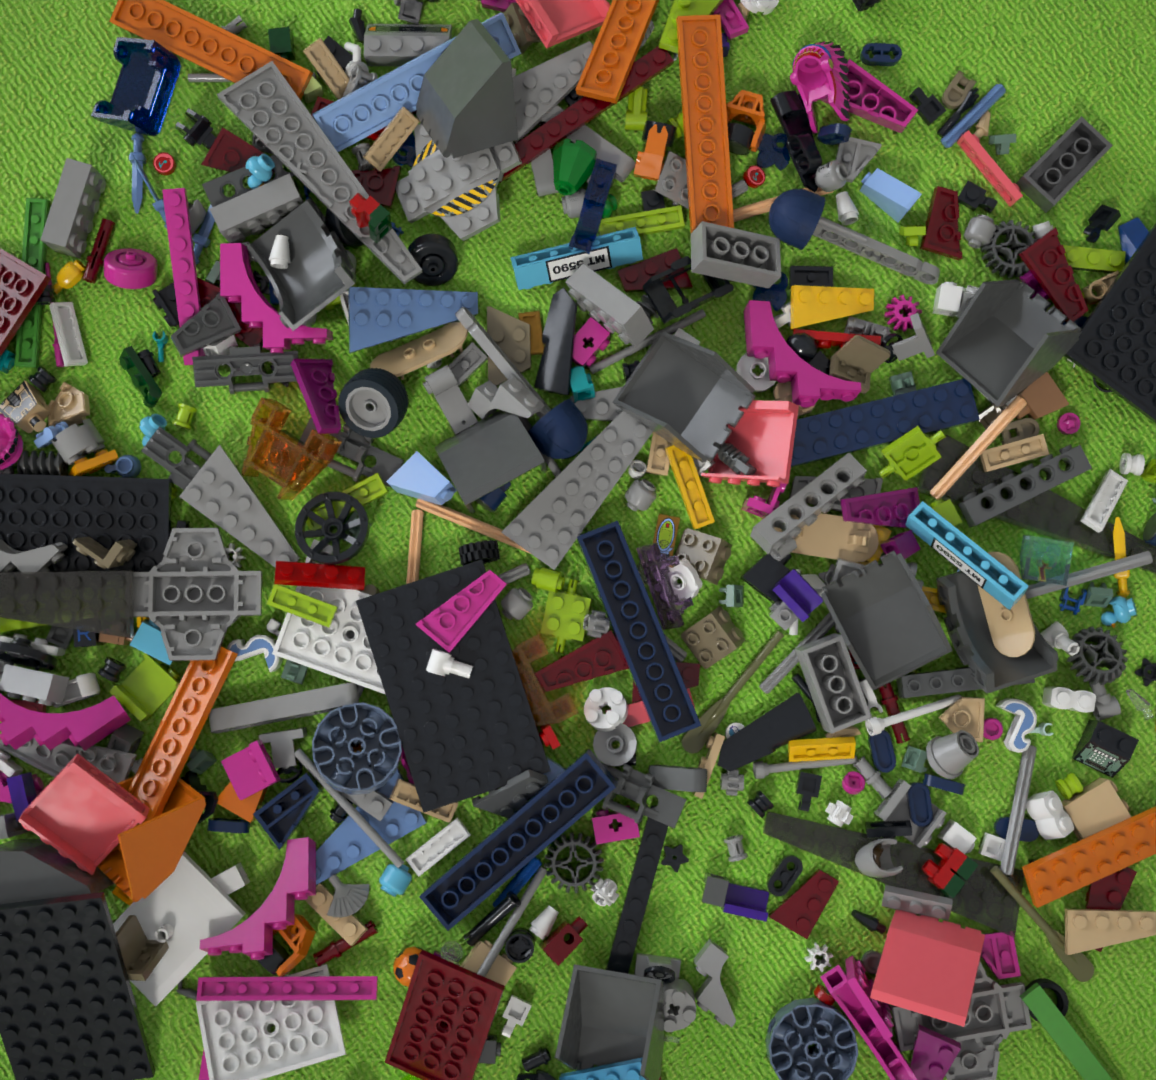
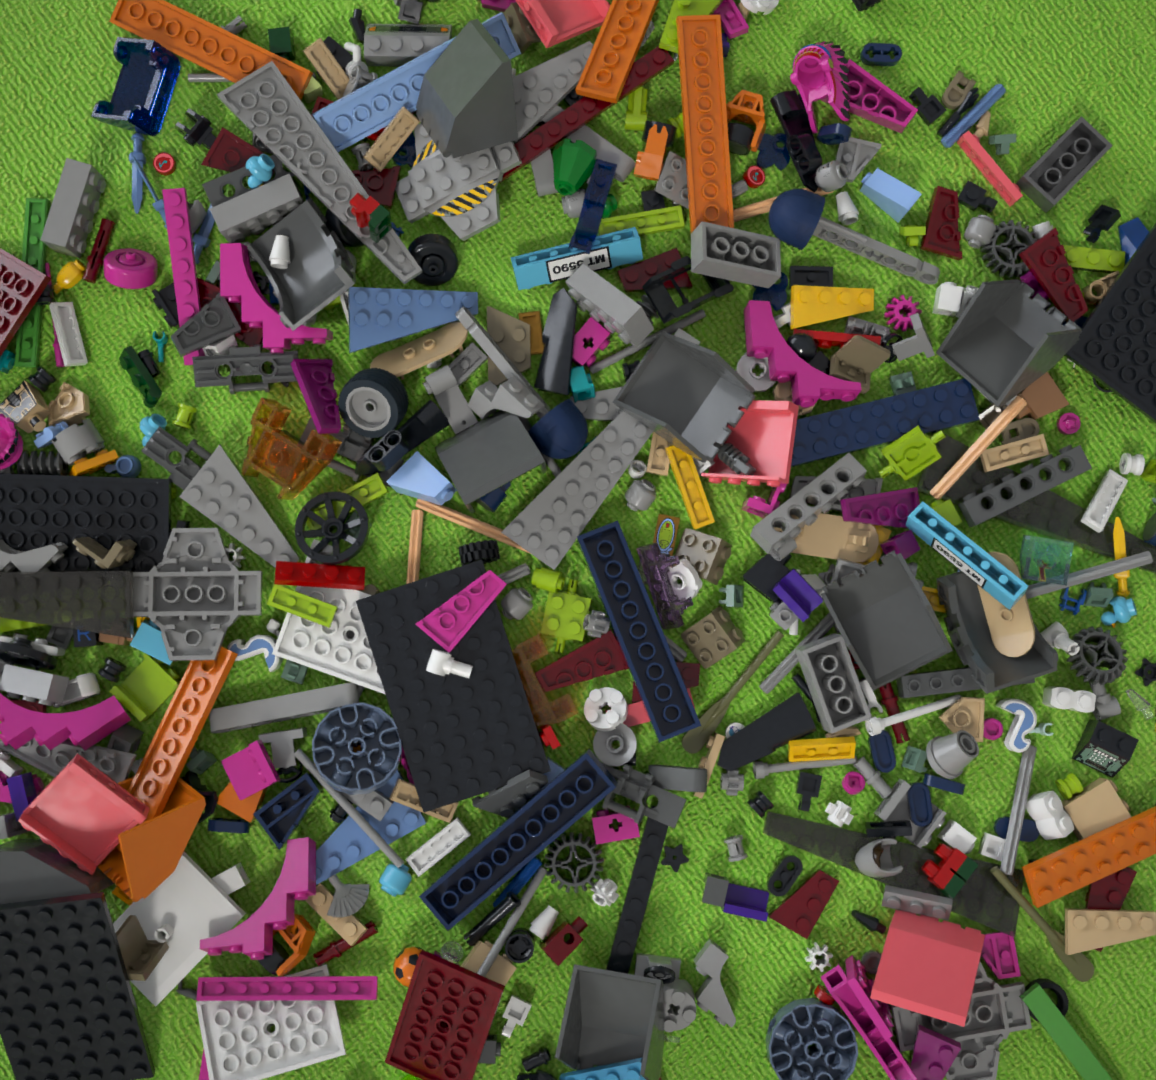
none -> black panel [355,400,449,475]

